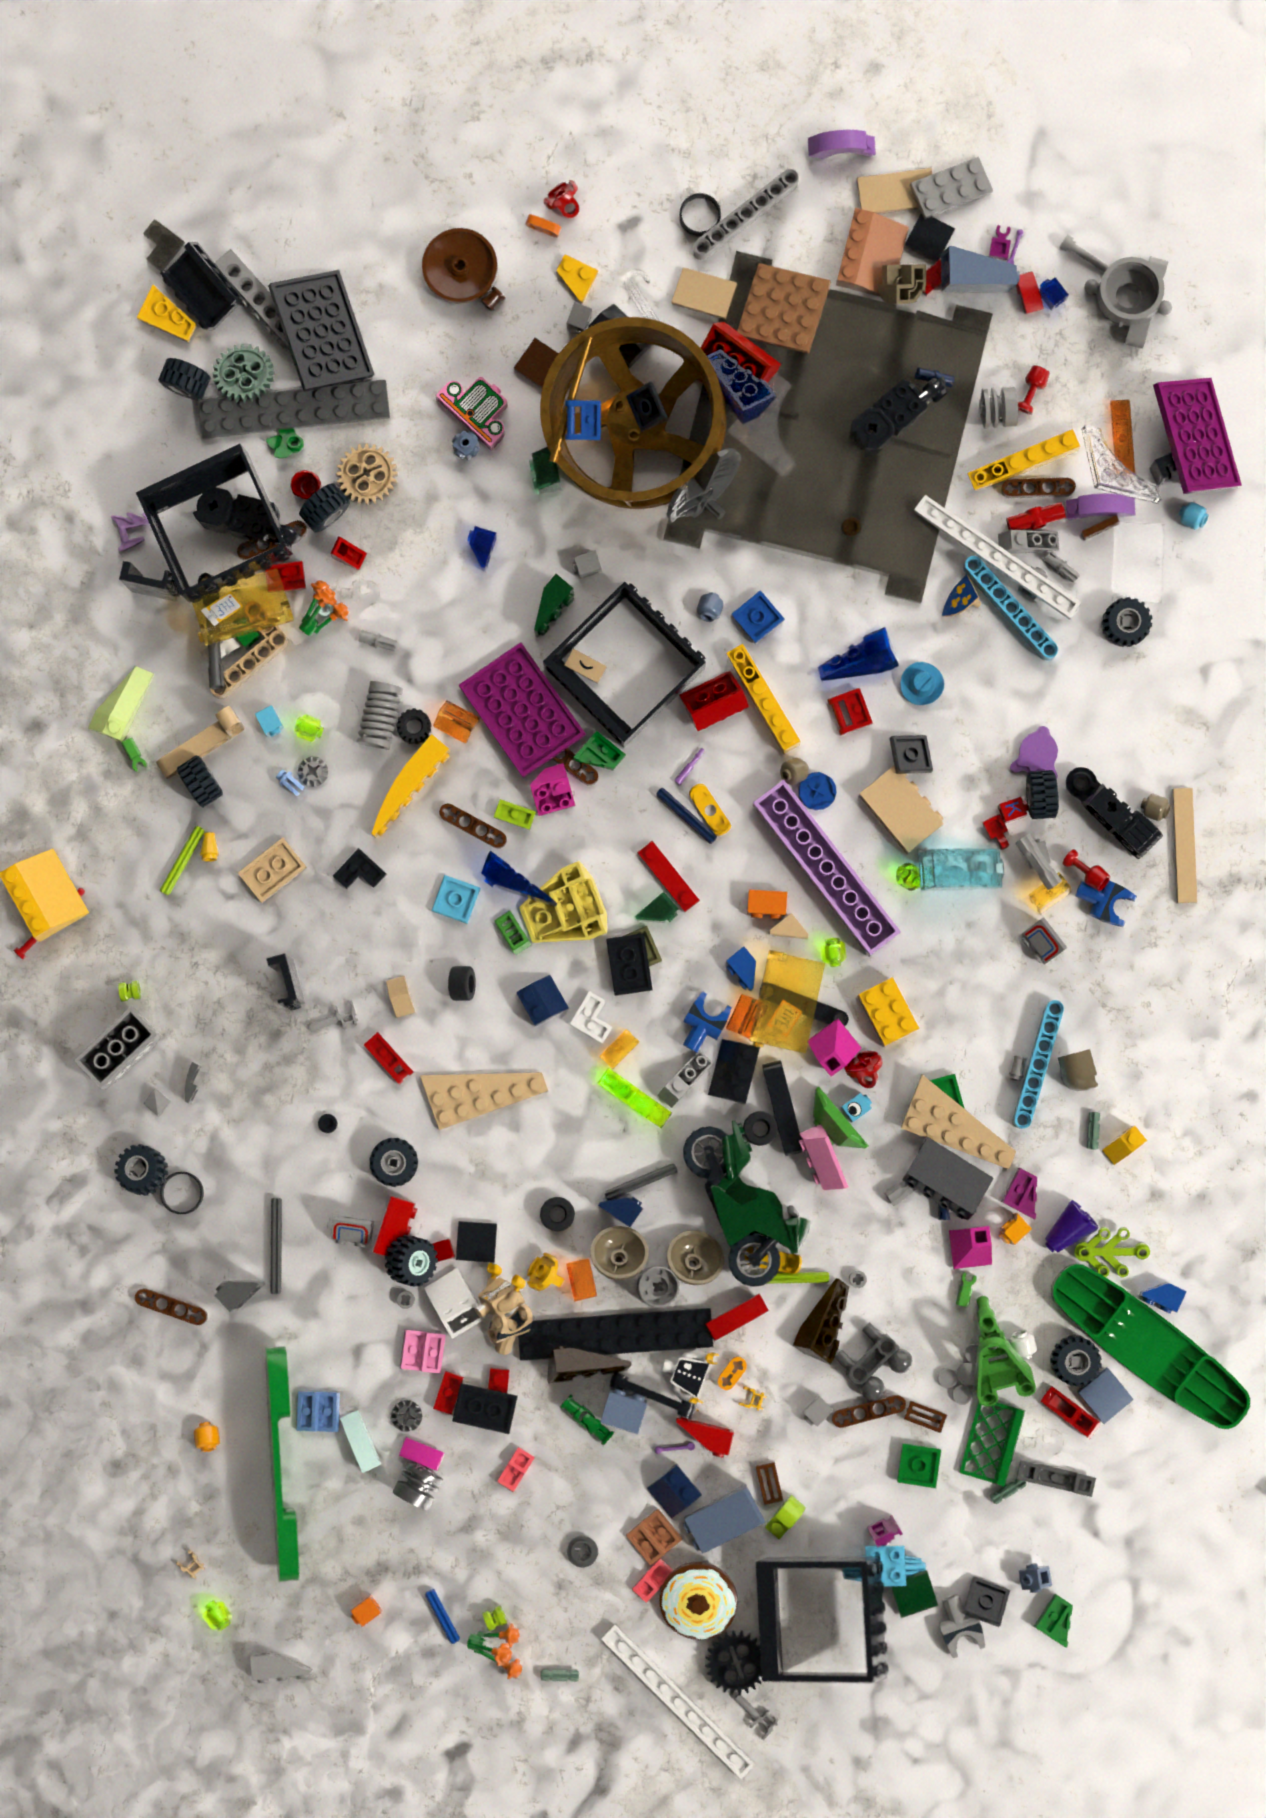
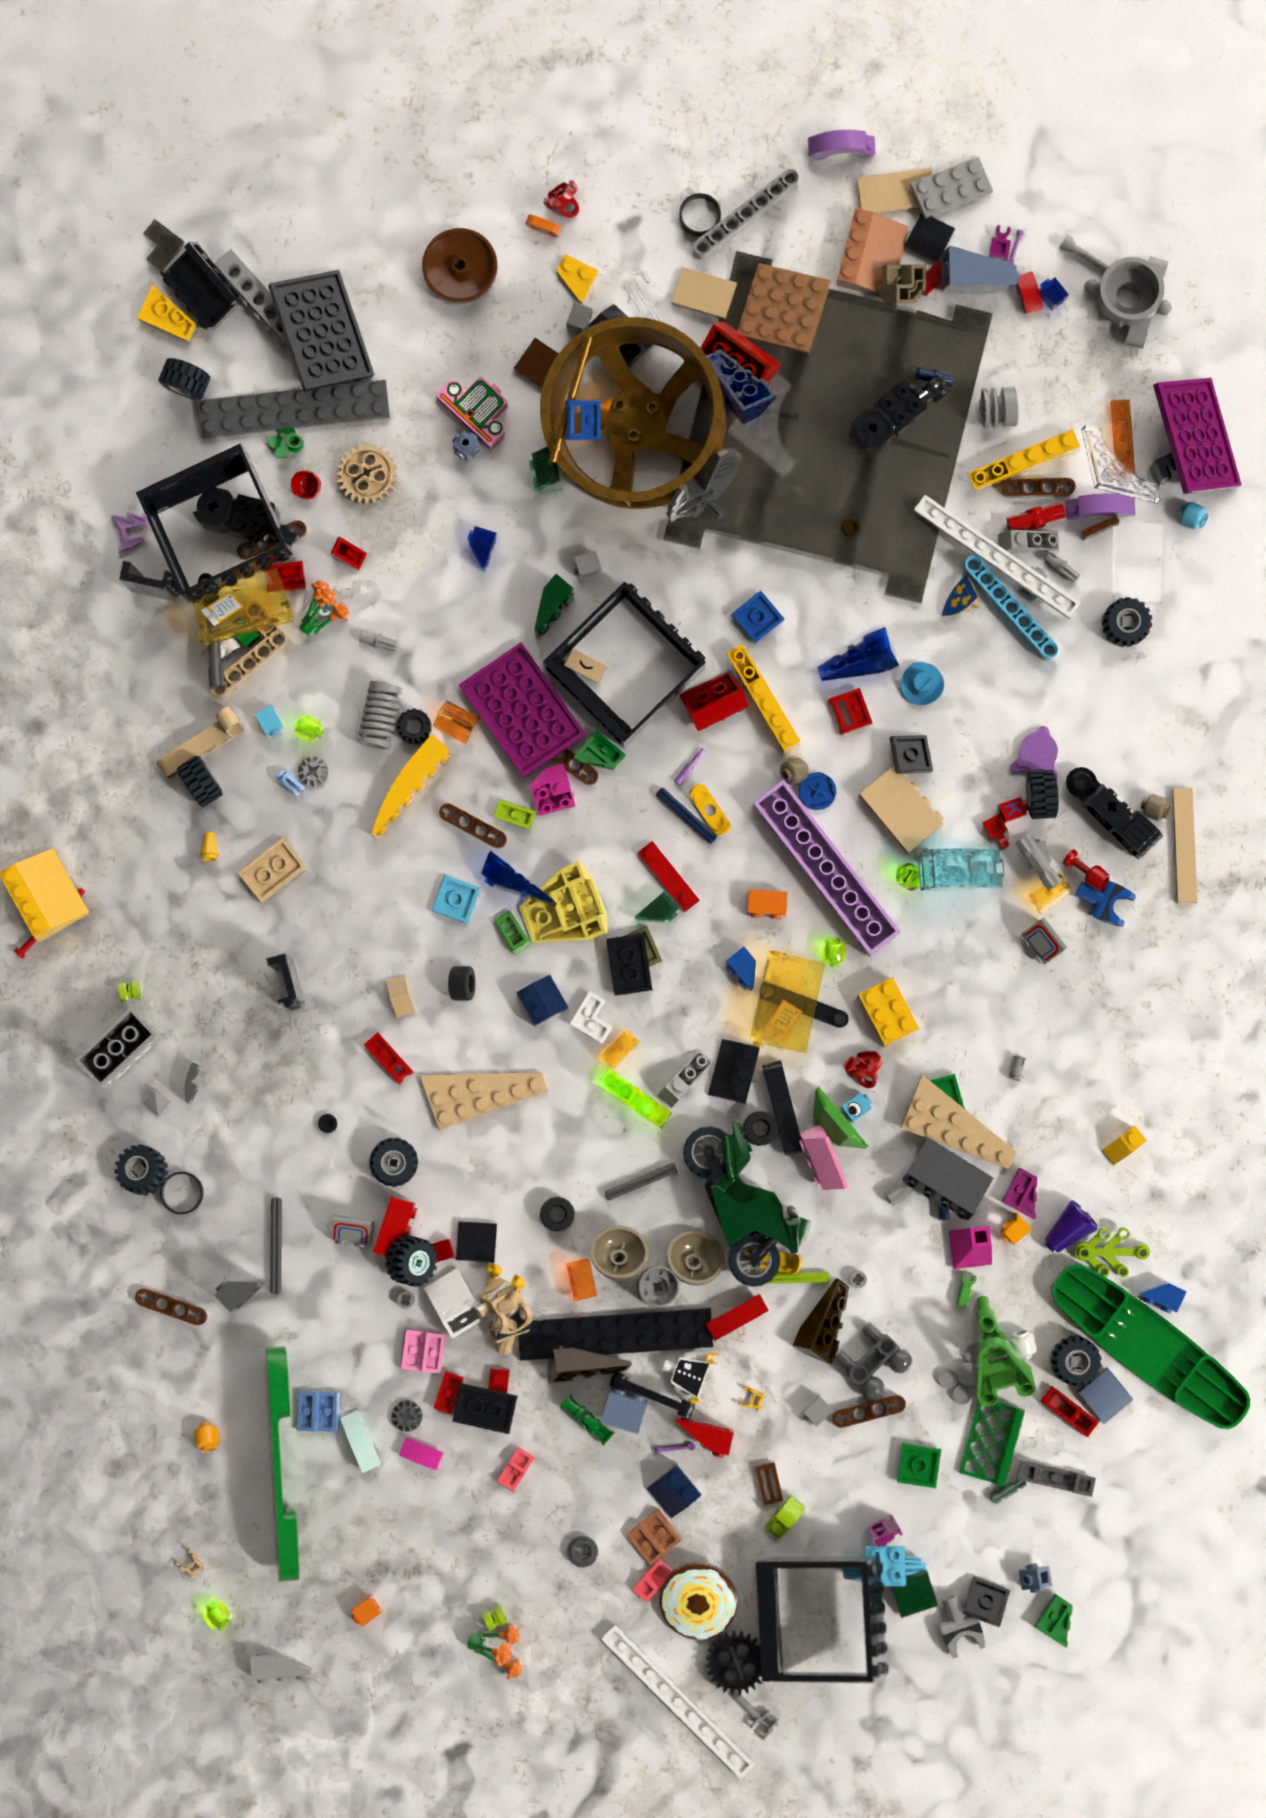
yellowish green wedge [88,666,154,743] -> none
bright green bar [121,738,148,772] -> none
lime axle [160,826,205,895] -> none
sand green gear [212,344,275,403] -> none
black wheel [299,483,350,532] -> none
light grey piece [309,1001,358,1032] -> none
black plate [333,848,387,889] -> none
flat silver wheel [392,1462,444,1510] -> none
blue axle [425,1589,460,1644] -> none
reddish brown bush [480,286,506,312] -> none
yellow tile [527,1253,565,1291] -> none
sand green axle [541,1670,579,1682] -> none
dark blue slope [598,1197,643,1227] -> none
black slope [626,381,669,432] -> none
sand blue slope [682,1484,765,1554] -> none
blue connector [683,991,732,1053] -> none
sand blue head [697,592,724,622] -> none
light orange beam [718,1357,747,1390] -> none
clear orange panel [726,994,768,1041] -> none
tan slope [769,913,809,939] -> none
dark pink slope [807,1018,861,1076] -> none
reddish brown tile [904,1401,947,1433] -> none
medium azure beam [1012,1000,1064,1129] -> none
red piece [1018,365,1050,415] -> none
dark tan brick [1058,1049,1098,1091] -> none
sand green axle [1087,1112,1100,1150] -> none

